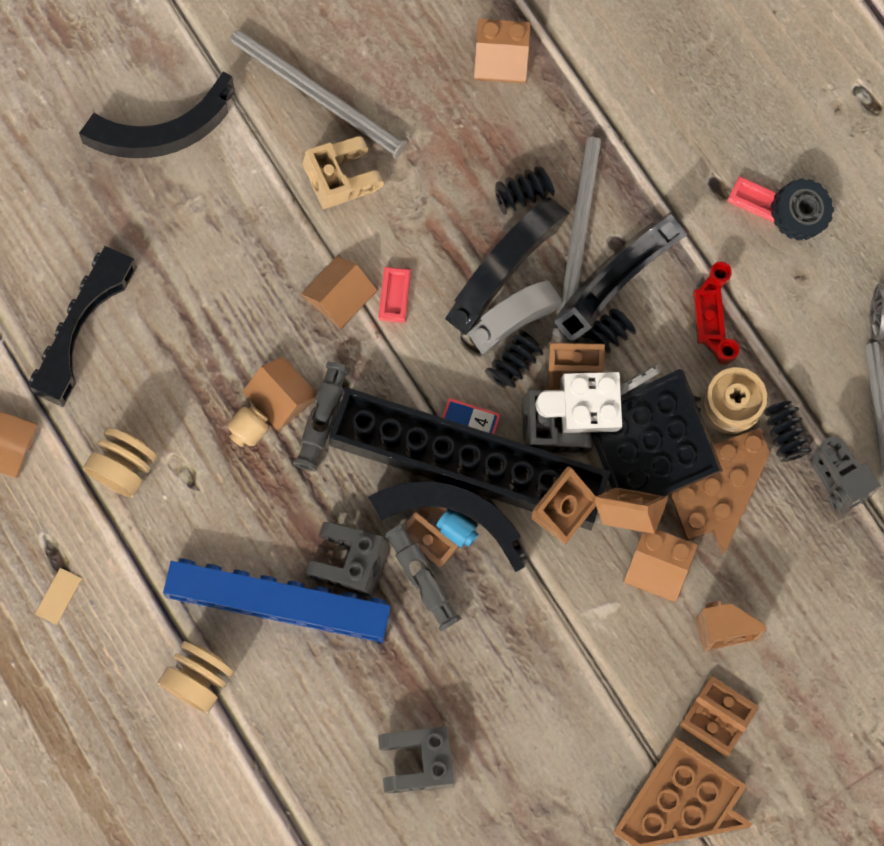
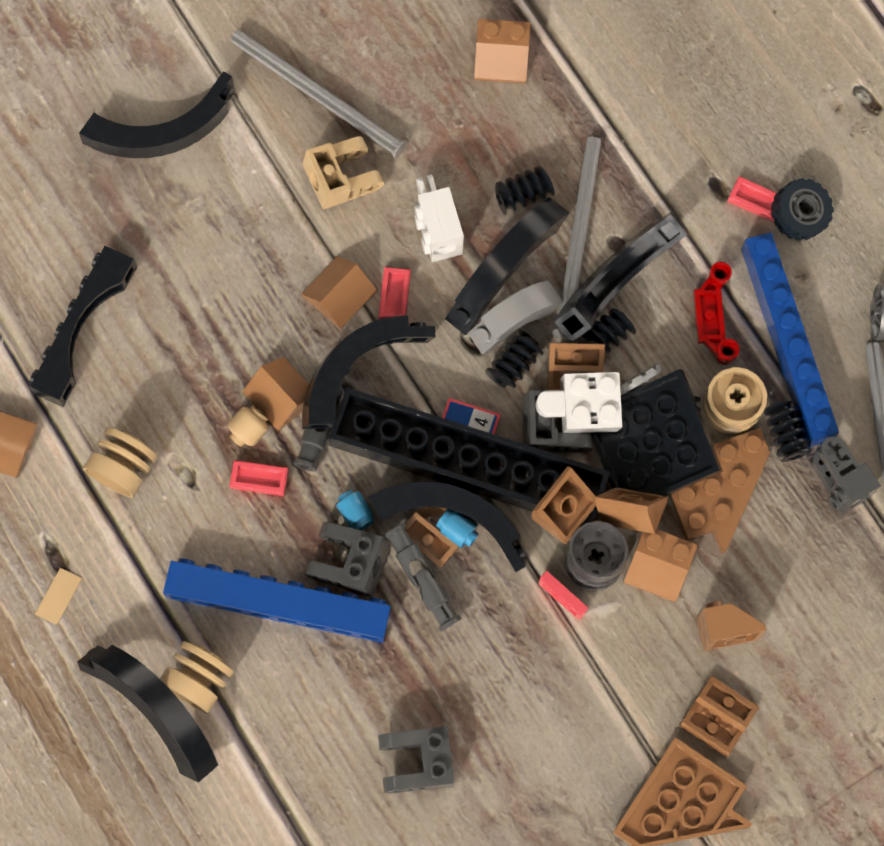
none -> black arch [77,645,218,783]
none -> coral tile [229,460,289,496]
none -> black arch [302,316,436,429]
none -> dark azure brick [336,490,374,531]
none -> white brick [414,174,464,262]
none -> coral tile [539,571,588,620]
none -> flat silver wheel [565,521,628,591]
none -> blue brick [741,232,839,448]

